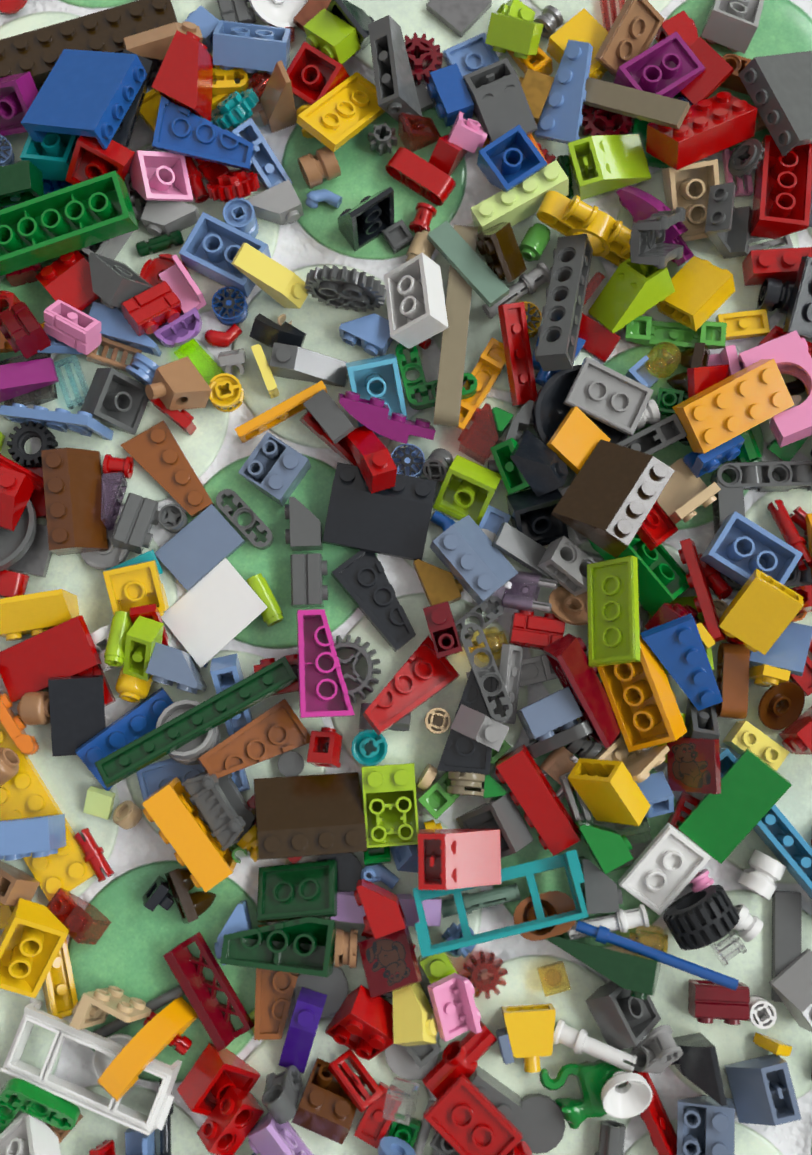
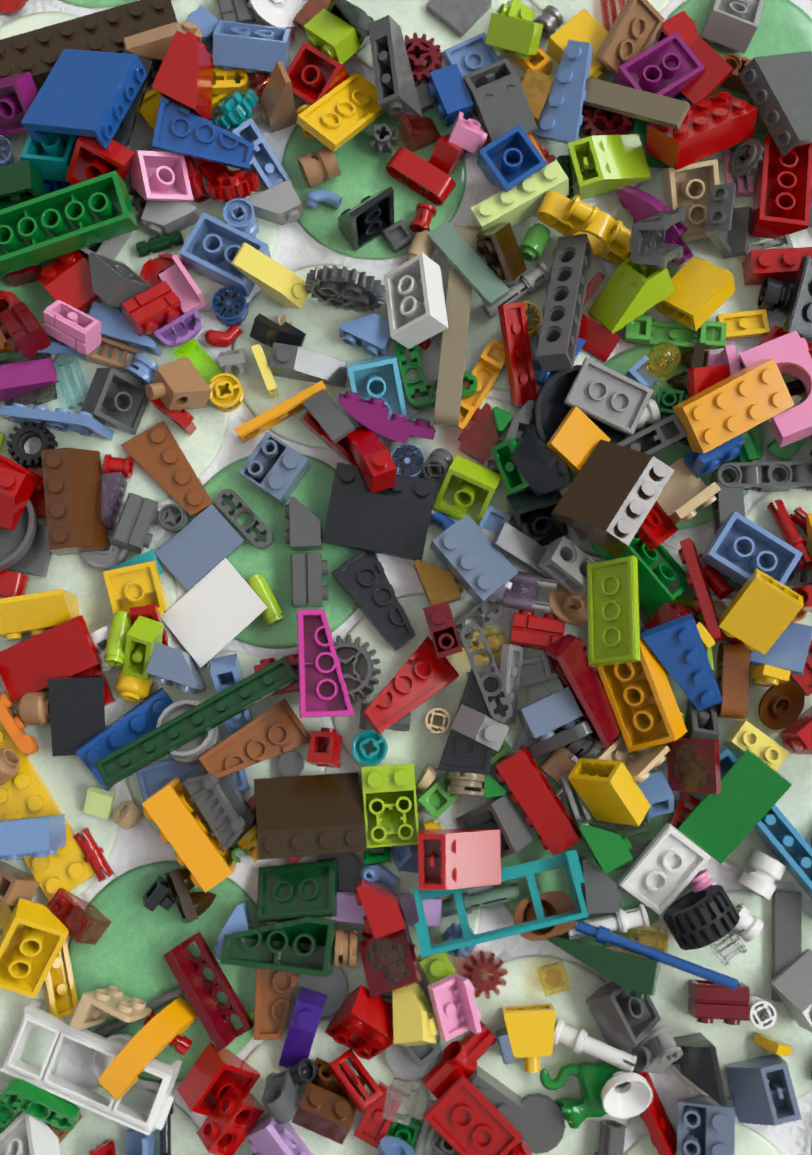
none -> black hinge [291,1058,316,1083]

